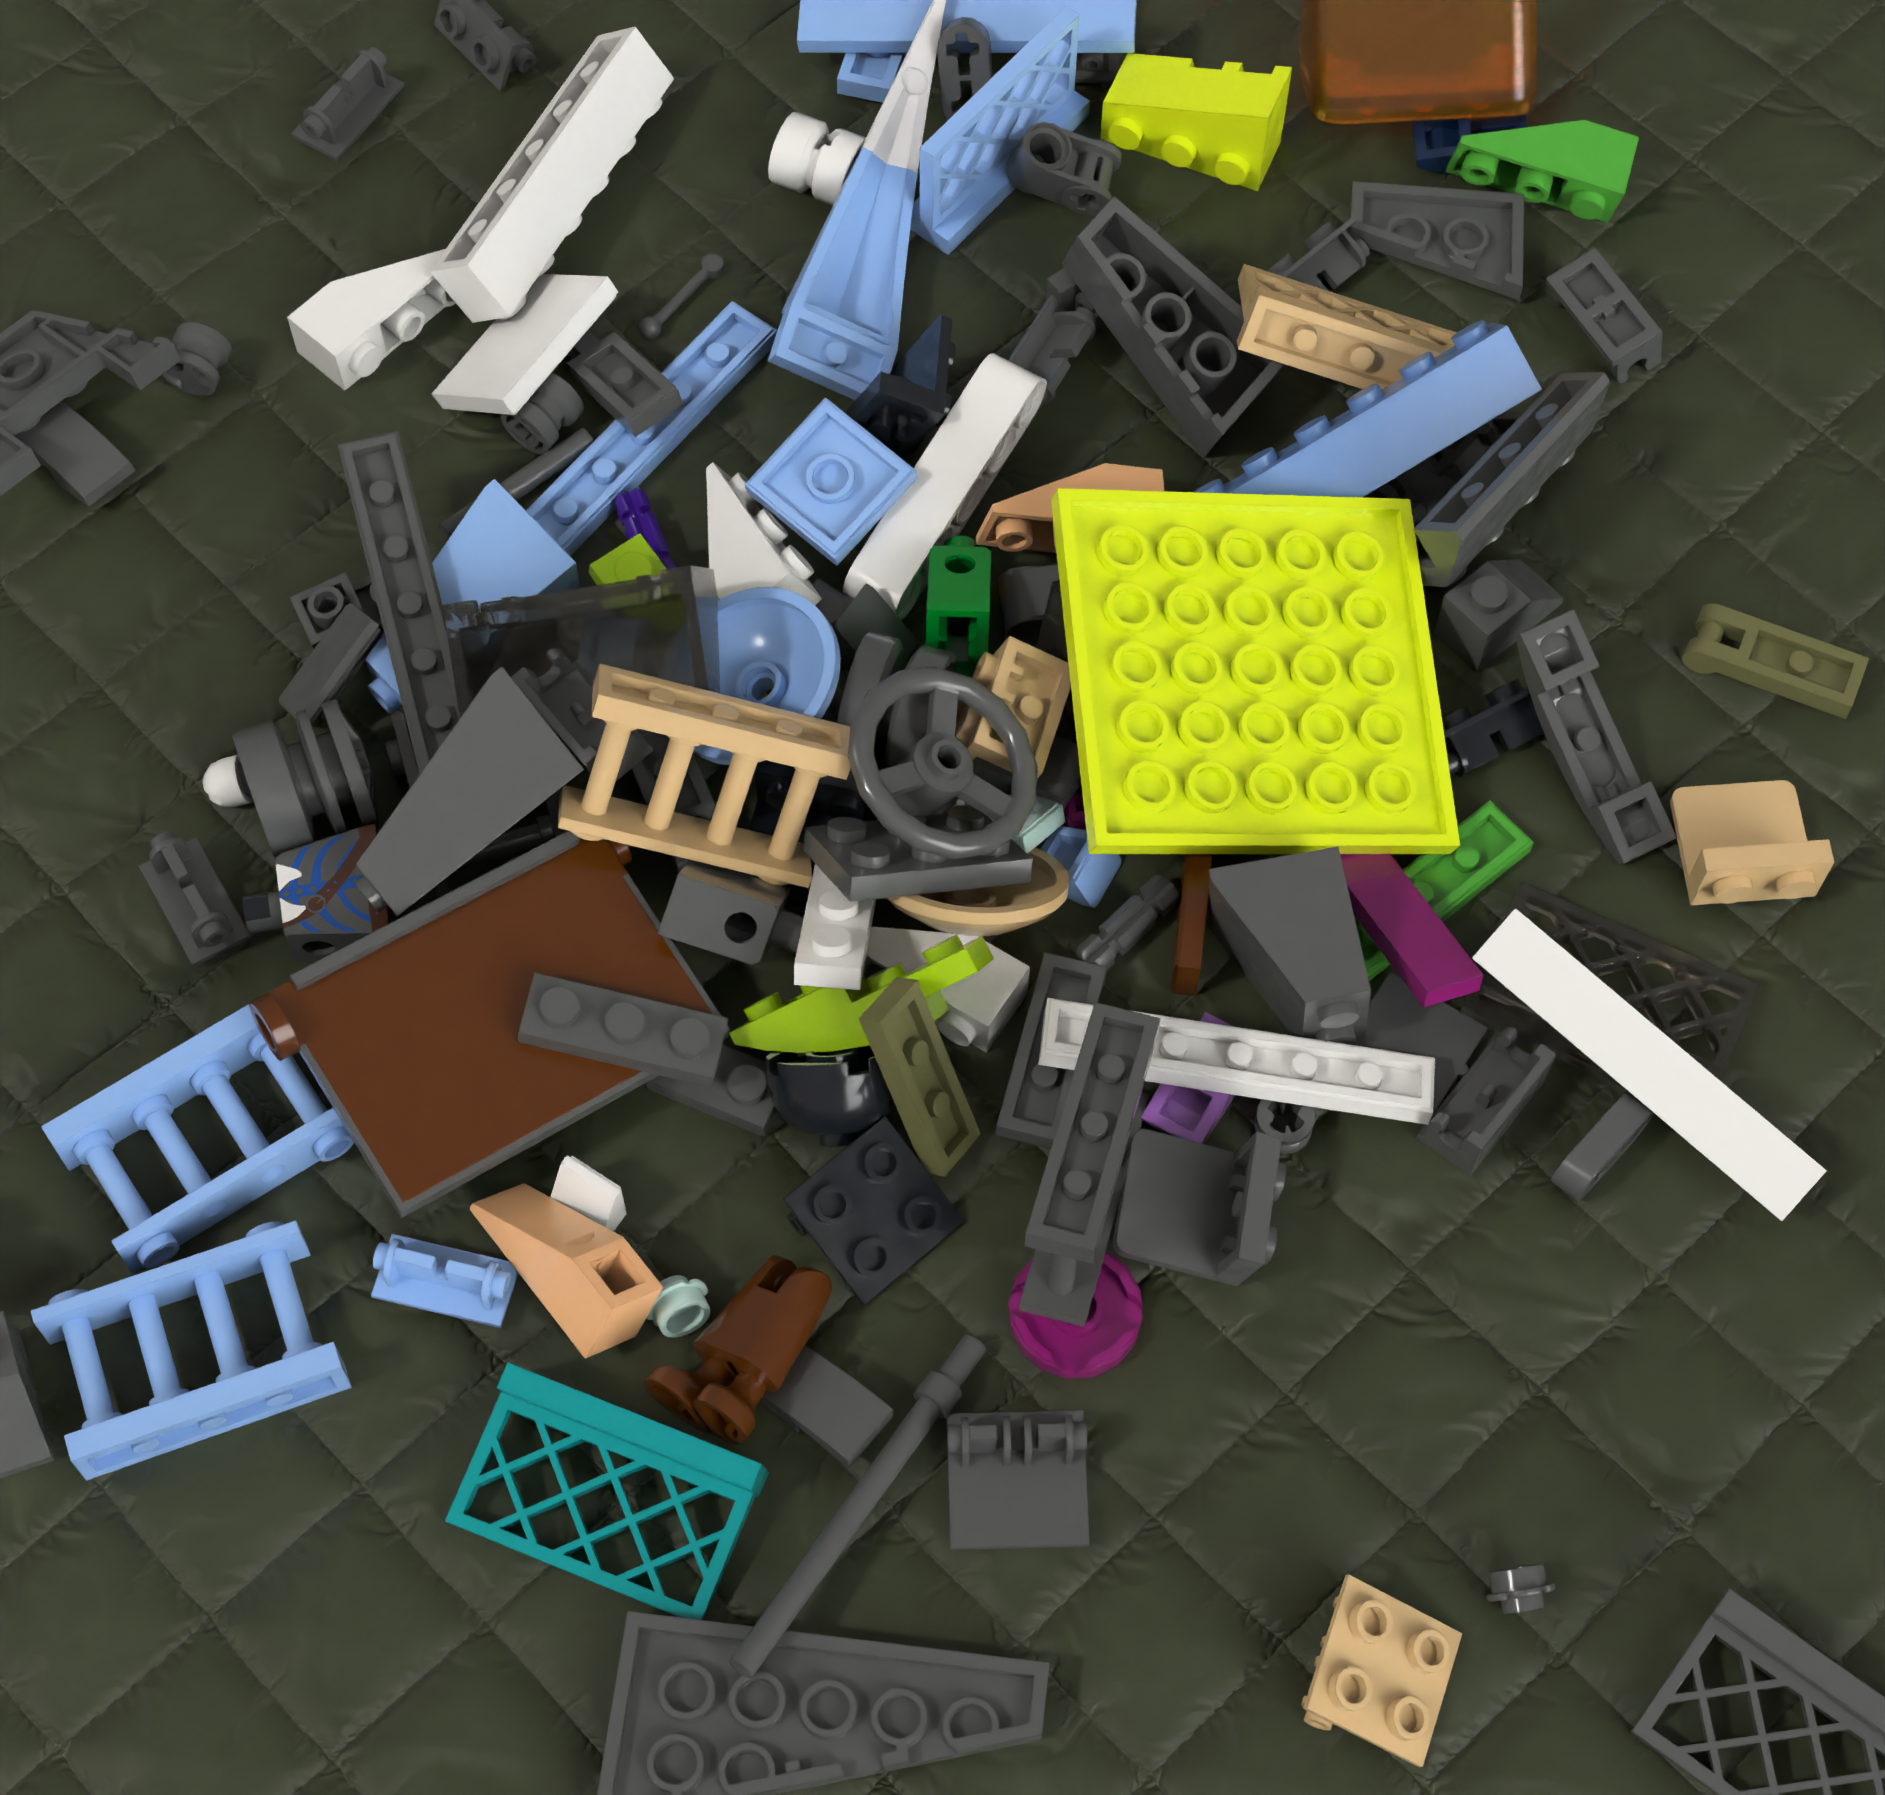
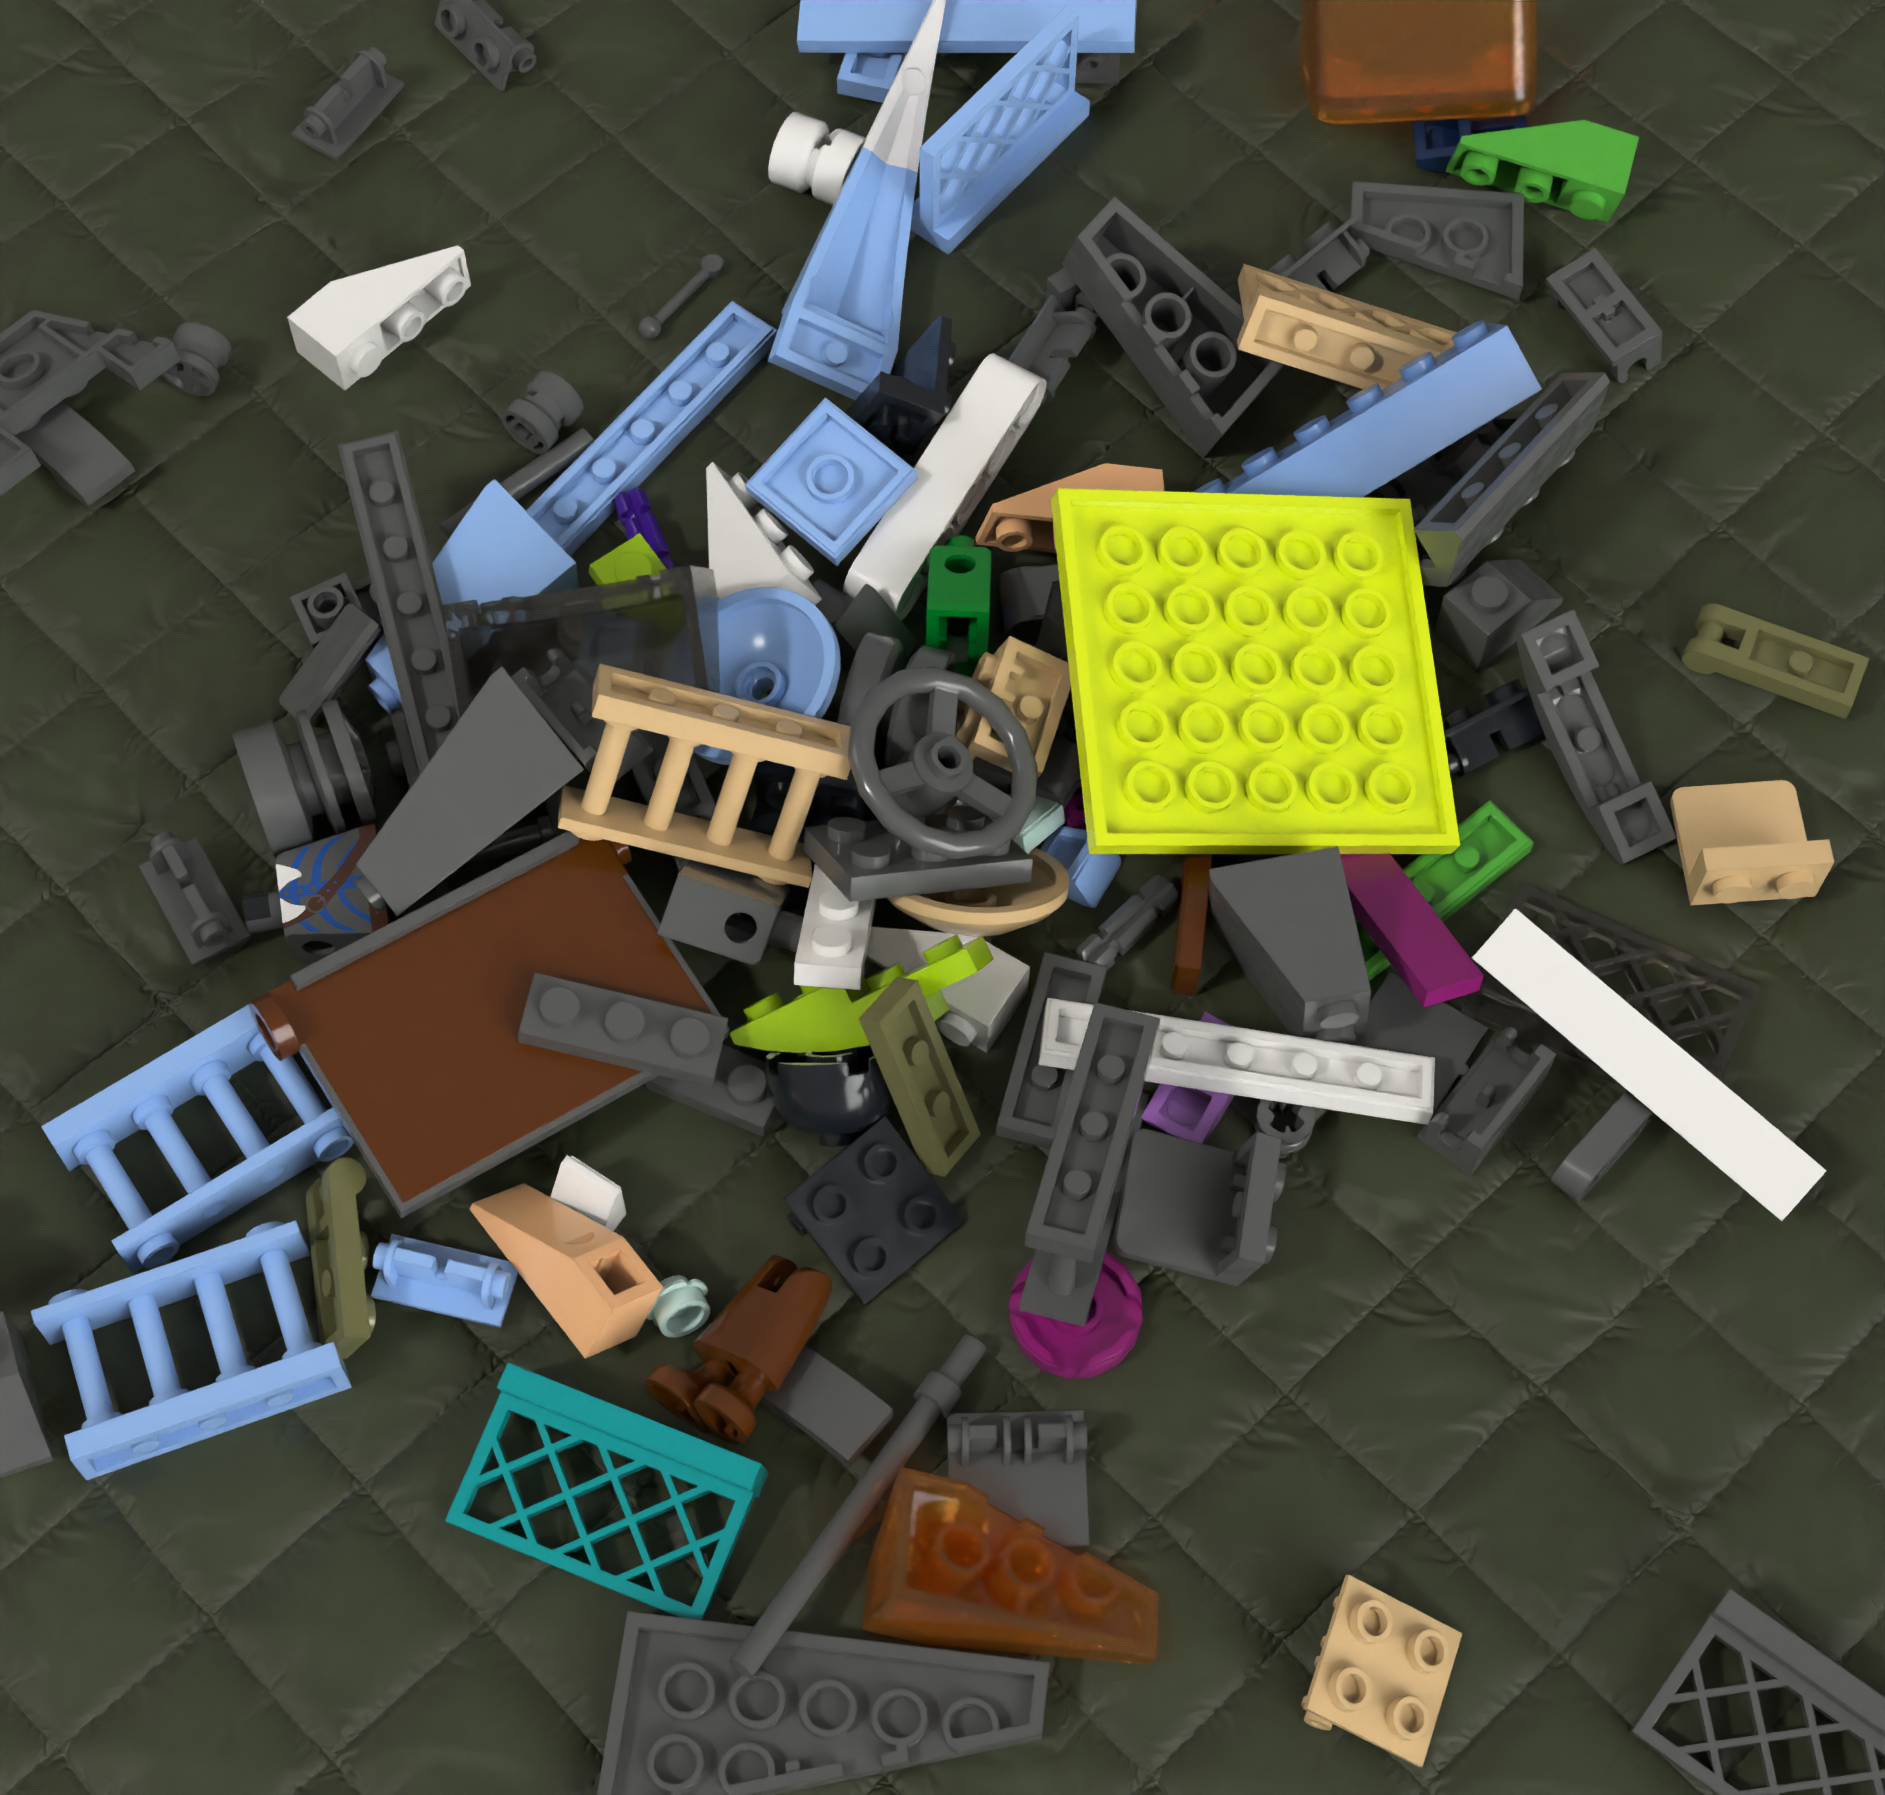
white hinge [202,755,254,807] -> none
white brick [430,27,674,323] -> none
white tile [432,274,618,415] -> none
dark grey hinge [566,330,684,437] -> none
dark grey beam [937,17,994,120] -> none
dark grey piece [1006,122,1122,216] -> none
neon yellow wedge [1100,53,1292,191] -> none
dark grey plate [1486,1563,1555,1614] -> none
none -> olive plate [306,1157,376,1359]
none -> clear orange wedge [862,1467,1159,1665]

